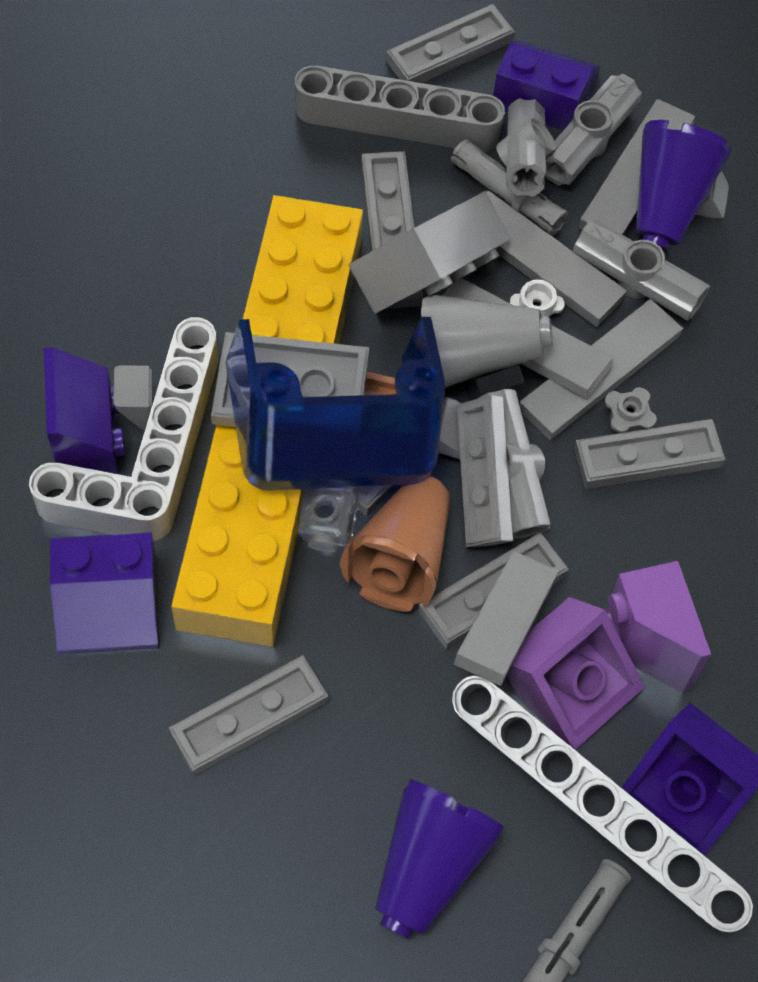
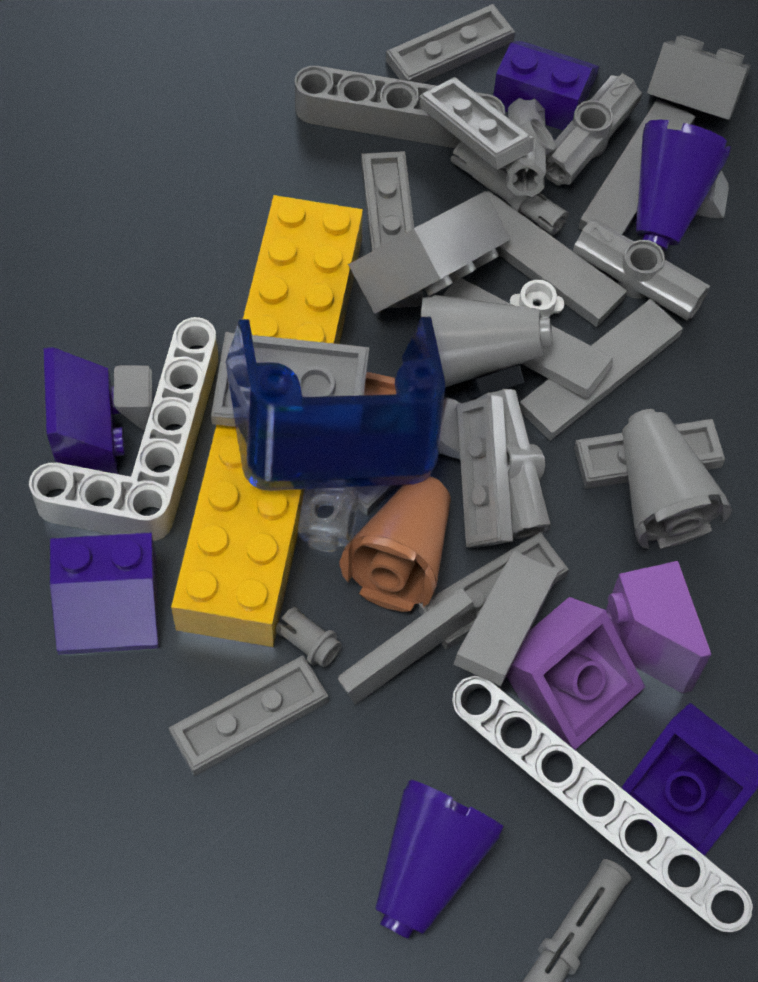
light grey plate [604,387,657,433] -> none
none -> light grey pin [276,607,342,667]
none -> light grey tile [338,588,477,705]
none -> light grey tile [419,77,534,170]
none -> light grey cone [622,409,732,549]
none -> light grey slope [647,35,751,120]

